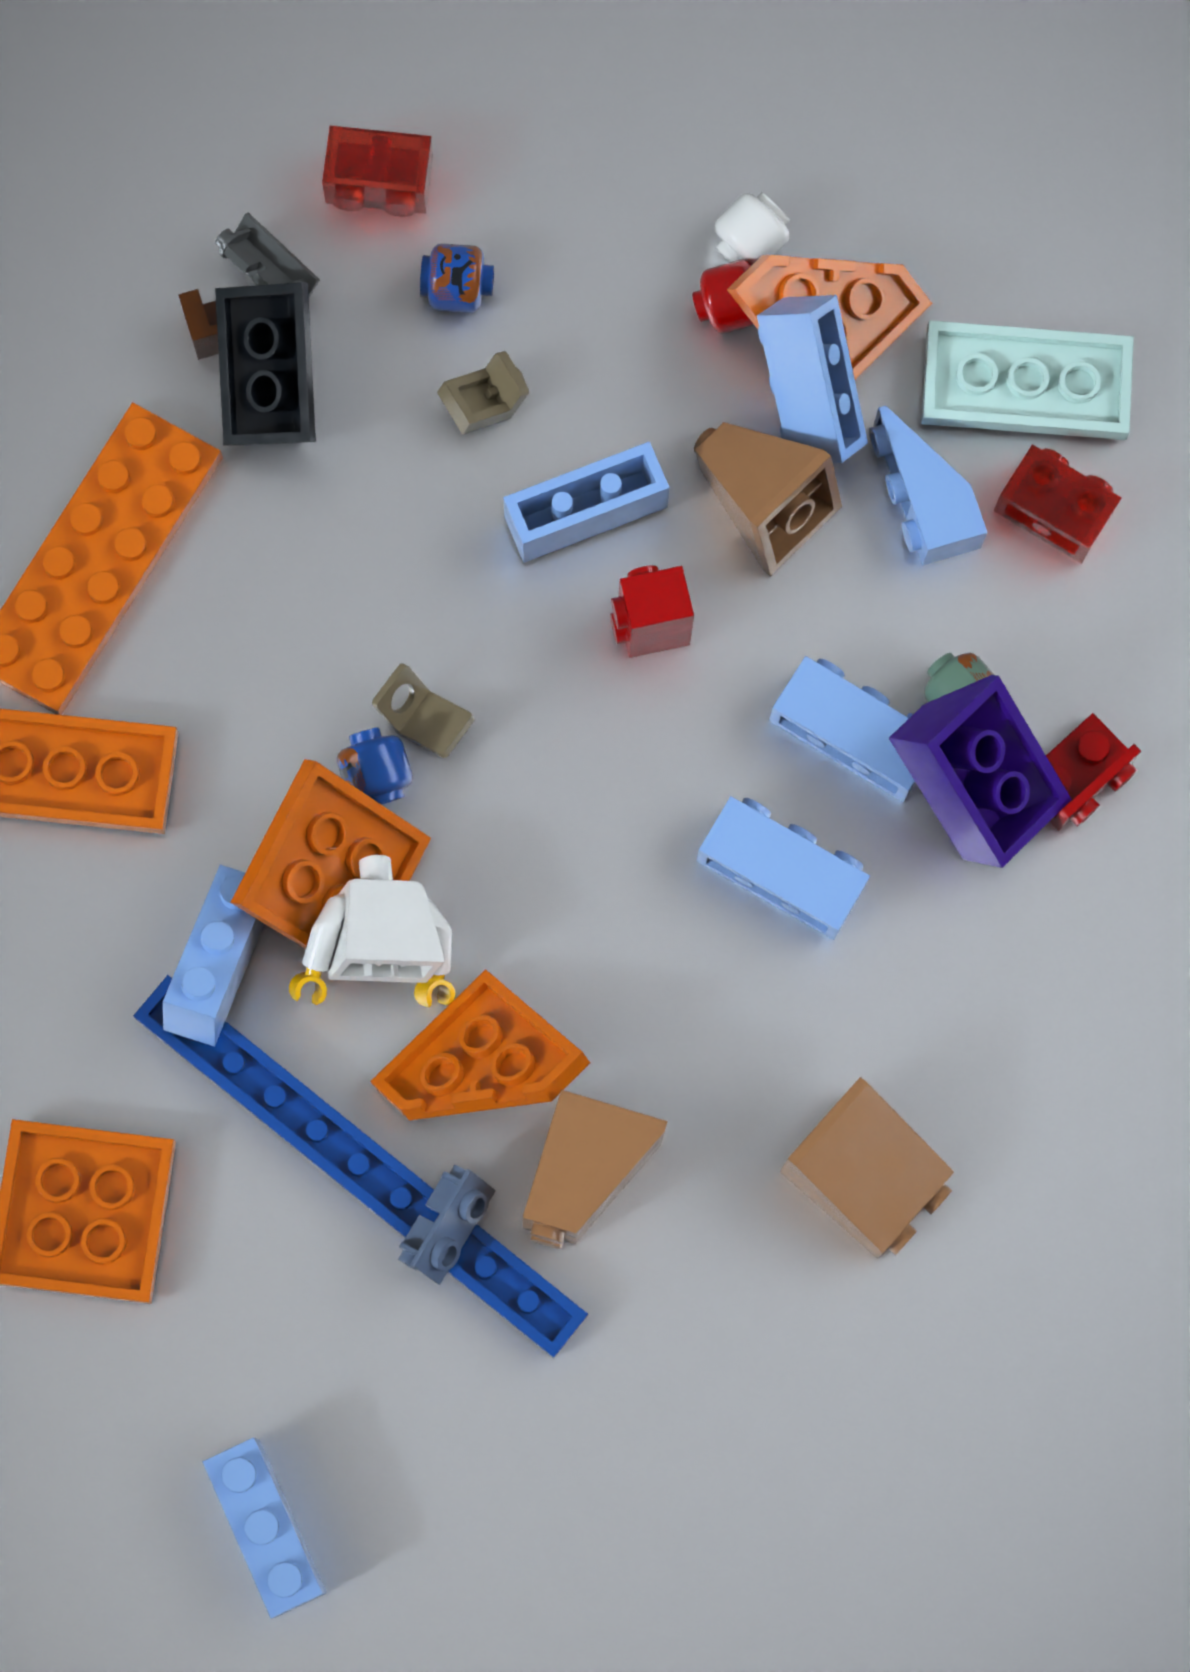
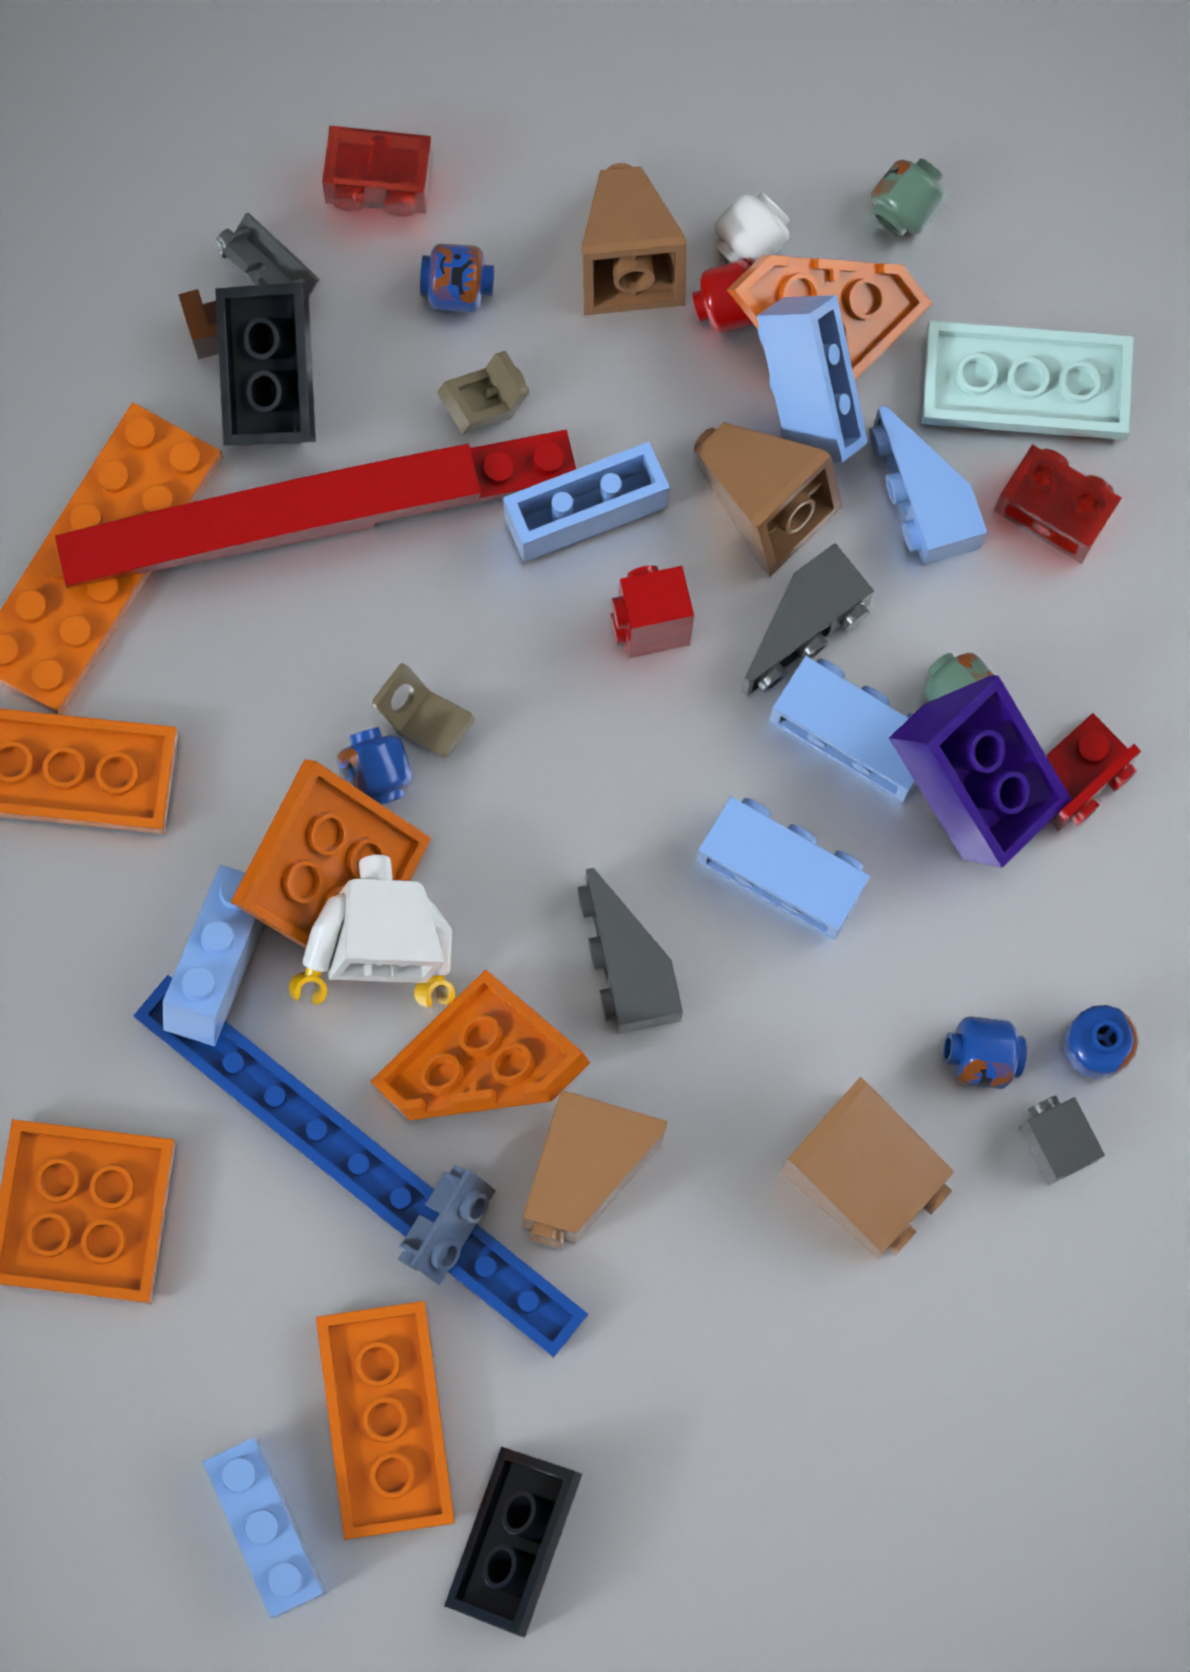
none -> red slope [55,429,576,588]
none -> orange plate [316,1301,455,1540]
none -> black slope [444,1446,583,1638]
none -> dark grey slope [577,868,683,1034]
none -> medium nougat slope [581,163,686,315]
none -> dark grey slope [742,543,874,696]
none -> sand green head [871,158,946,237]
none -> blue head [943,1016,1027,1089]
none -> dark grey brick [1019,1095,1105,1185]
none -> blue head [1063,1005,1139,1079]

